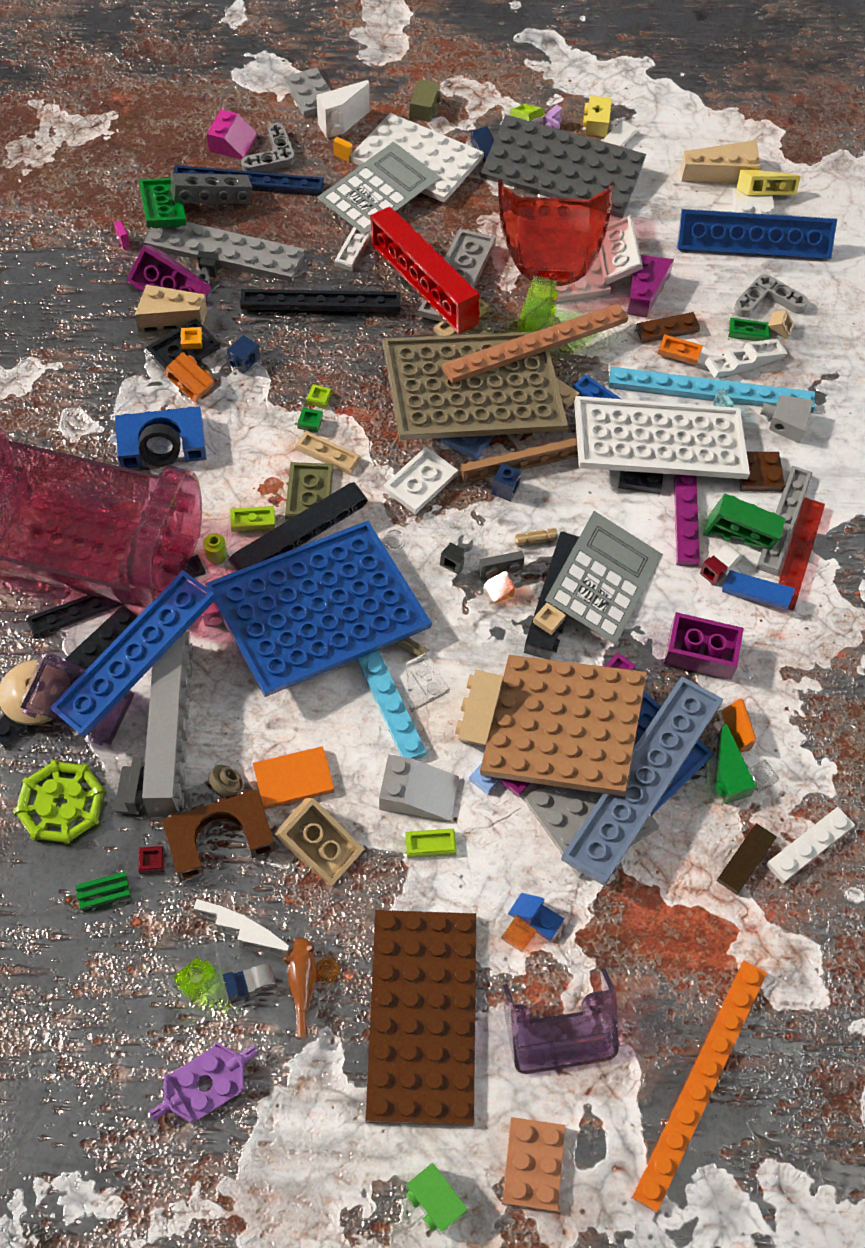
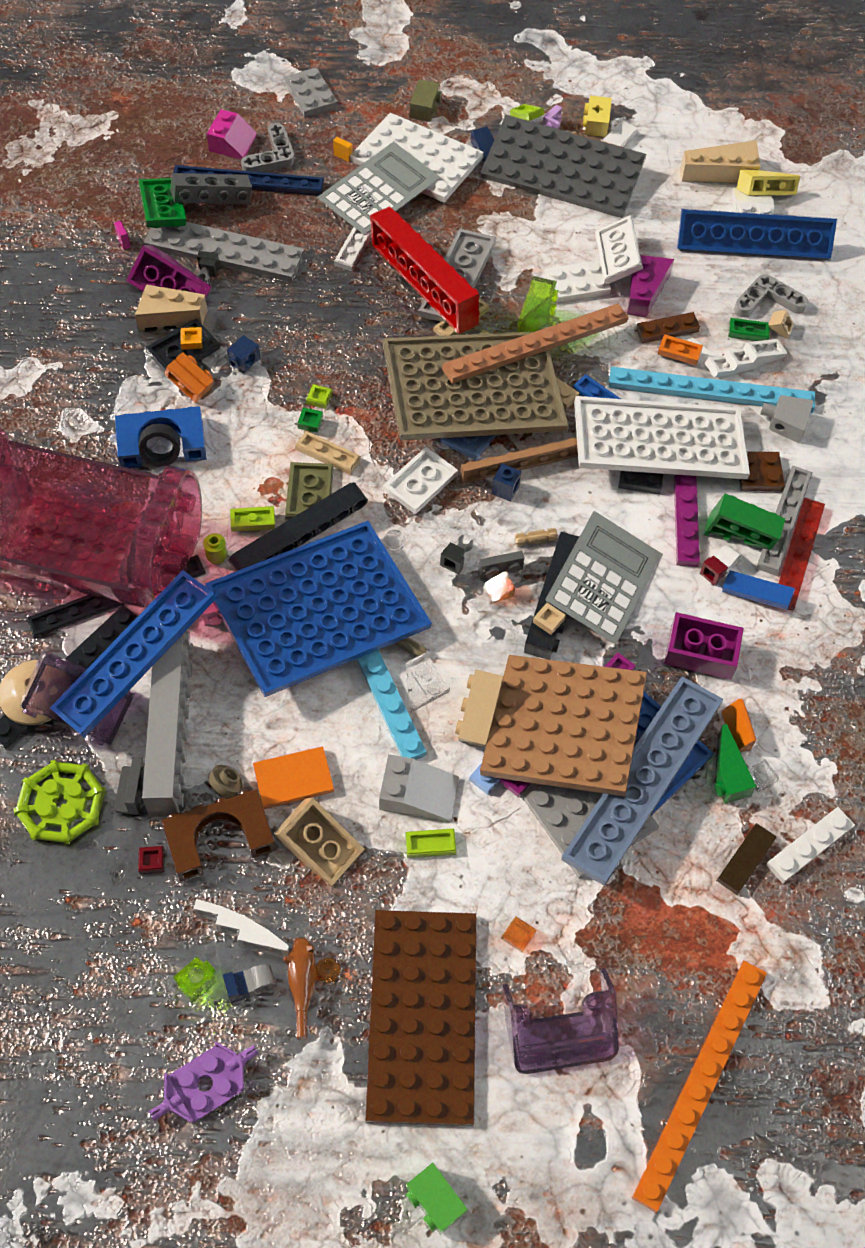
green tile [75,871,131,911] -> none
black plate [240,289,401,312] -> none
white slope [317,80,370,139] -> none
clear red windscreen [498,179,614,286] -> none
nougat plate [502,1117,565,1213] -> none
blue slope [508,893,564,942] -> none
clear light blue tile [713,388,734,407] -> none

